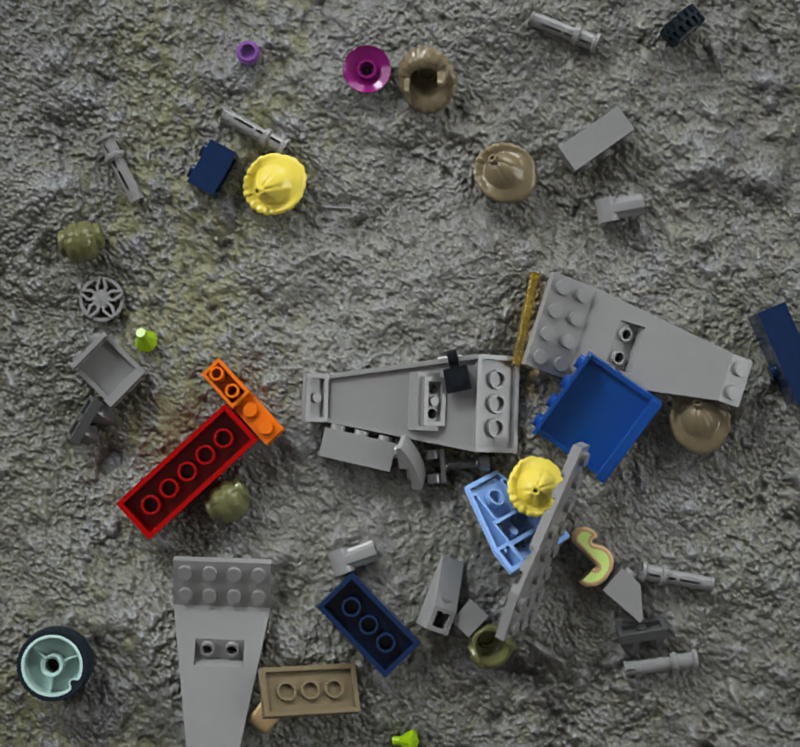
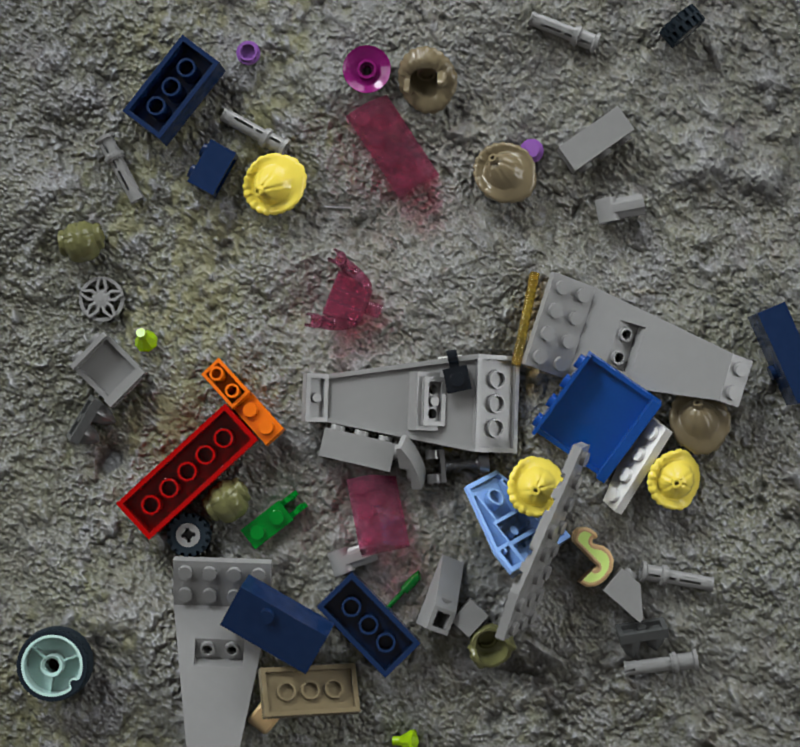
none -> dark blue brick [123,35,225,146]
none -> black wheel [166,513,212,557]
none -> dark blue brick [220,574,335,674]
none -> green hinge [241,490,308,549]
none -> clear pink torso [305,248,383,331]
none -> clear pink slope [346,95,439,201]
none -> clear pink slope [346,475,410,557]
none -> green piece [388,571,421,608]
none -> medium lavender plate [520,139,544,163]
none -> white wing [603,417,673,515]
none -> light yellow piece [646,448,700,511]

